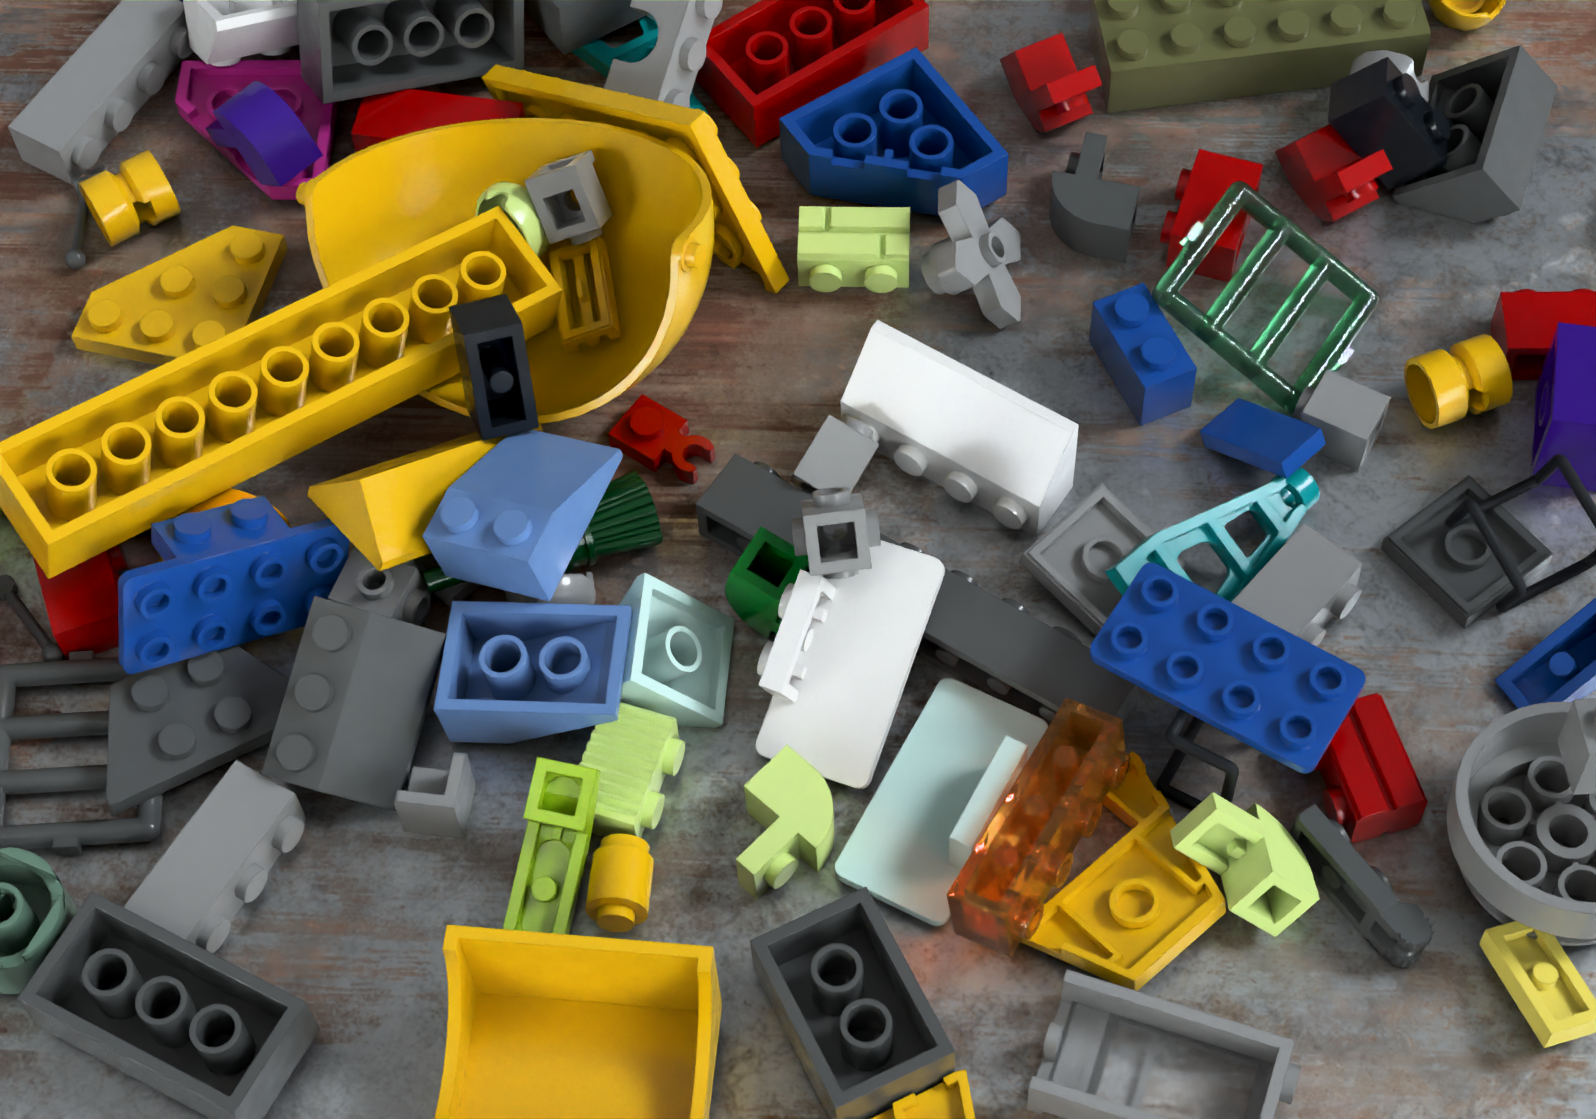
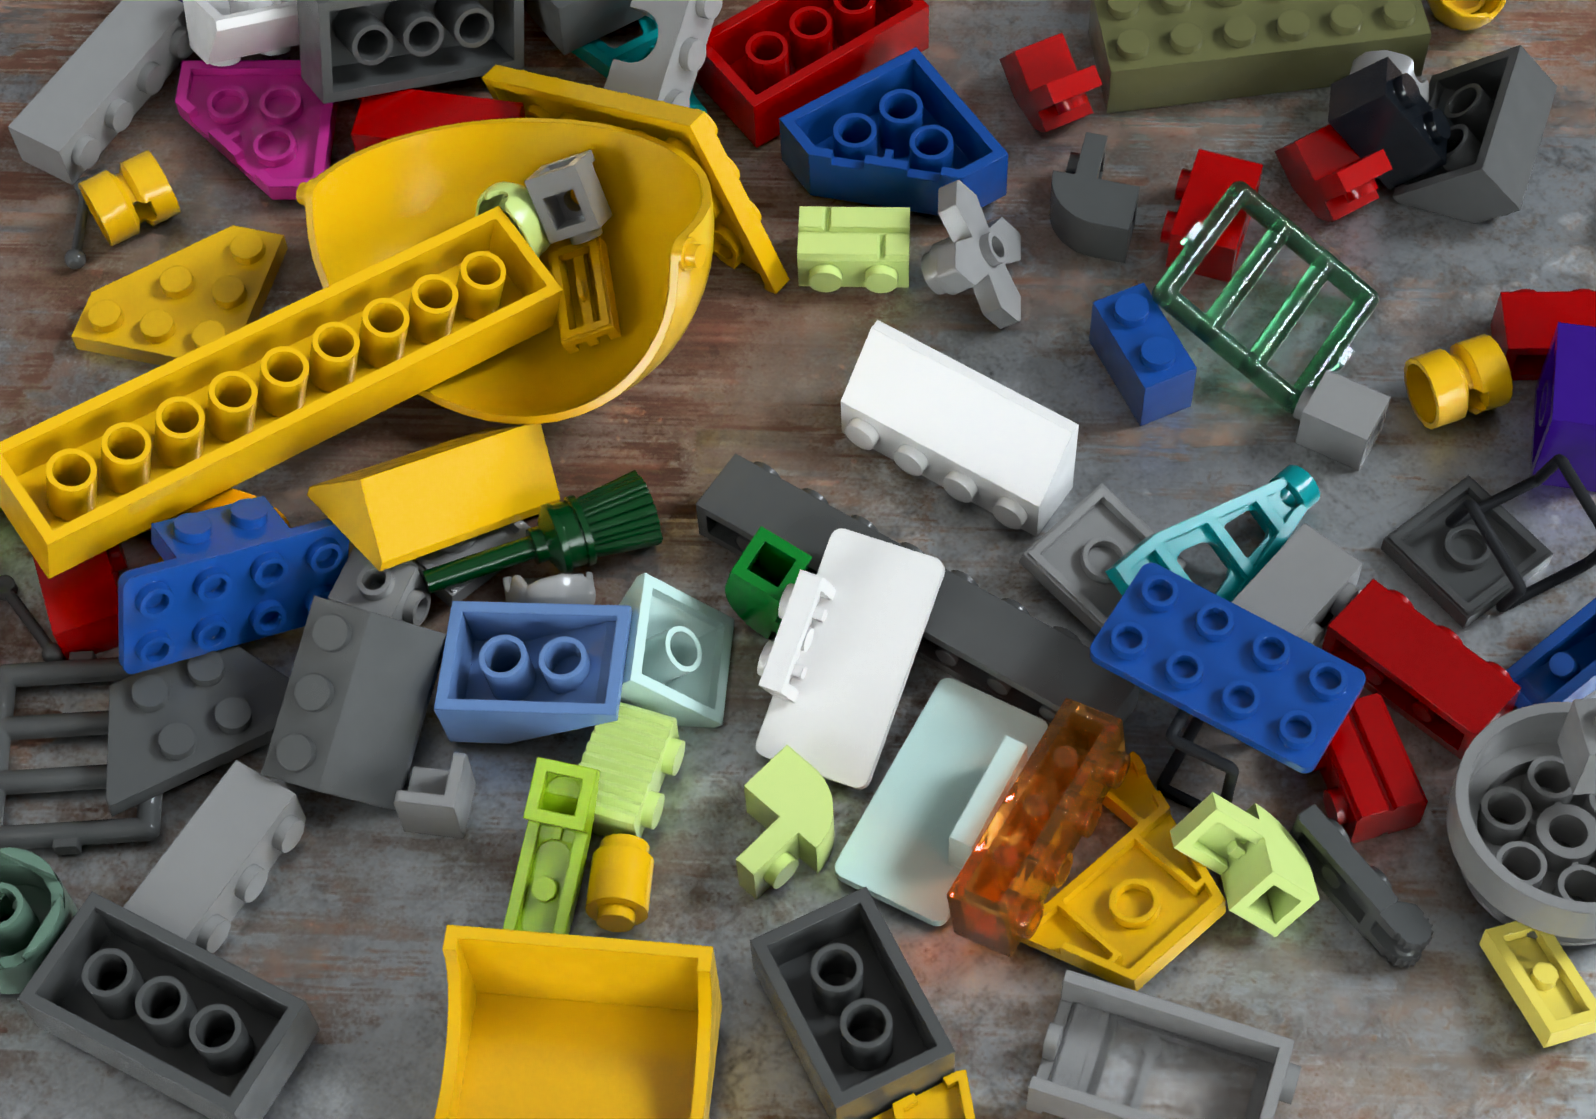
dark purple brick [205,81,323,187] -> none
medium blue slope [422,429,623,602] -> none
black brick [449,294,539,441] -> none
red plate [608,394,715,484] -> none
light grey brick [790,414,880,493] -> none
light grey brick [791,487,881,579] -> none
blue tile [1199,398,1326,479] -> none
none -> red brick [1322,579,1522,760]

